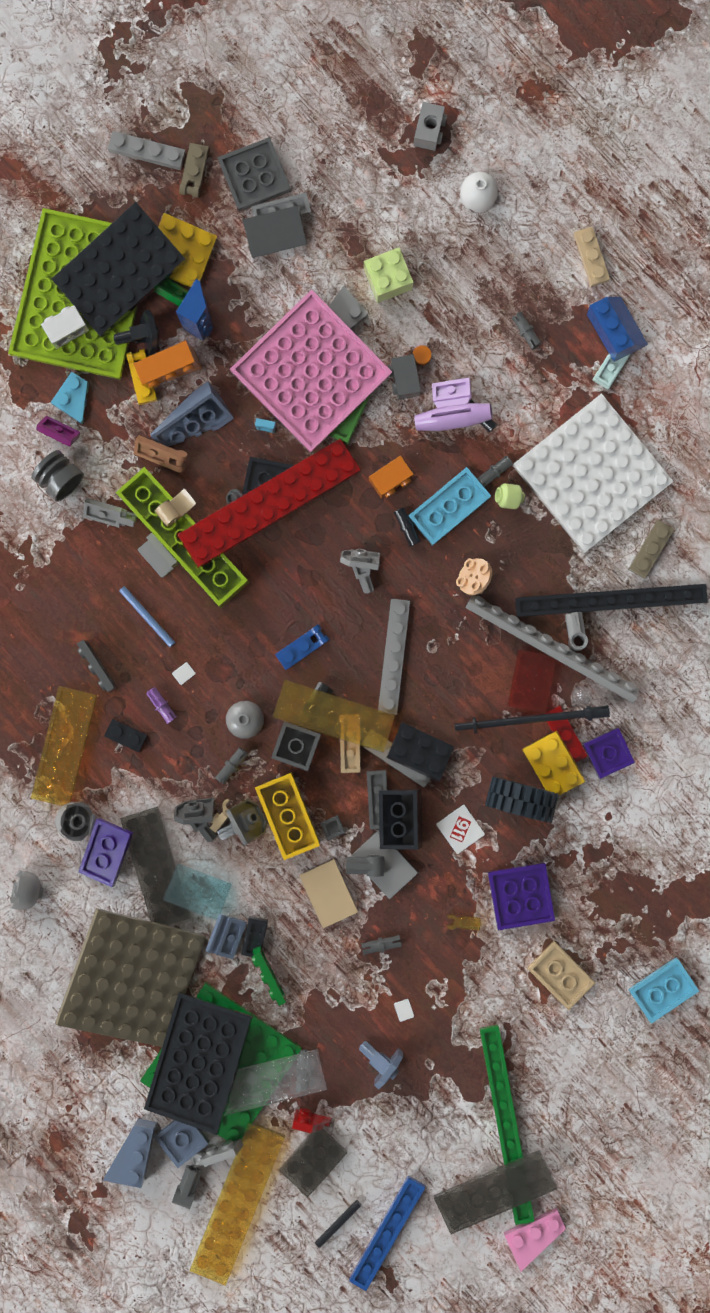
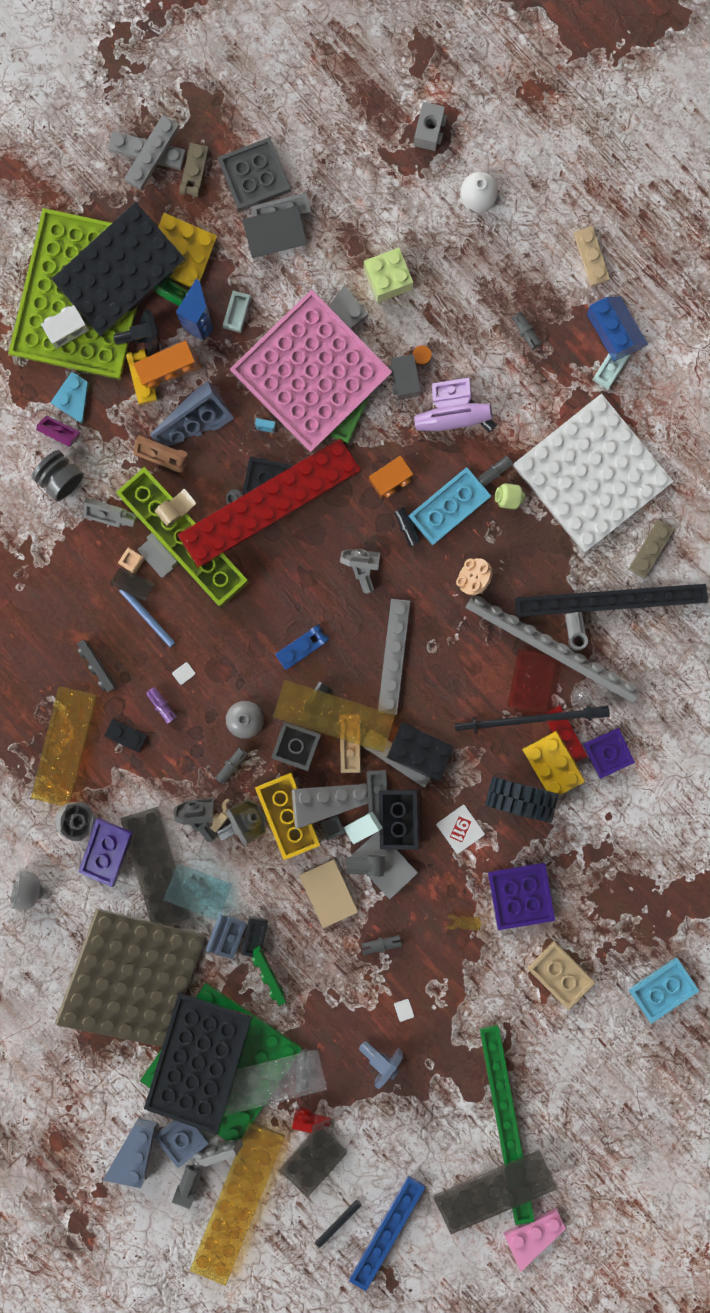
none -> clear smoke tile [111,568,154,601]
none -> light nougat tile [118,547,145,574]
none -> light grey plate [124,115,180,191]
none -> light aqua tile [223,291,251,333]
none -> light grey wing [292,784,368,829]
none -> light aqua tile [344,811,382,844]

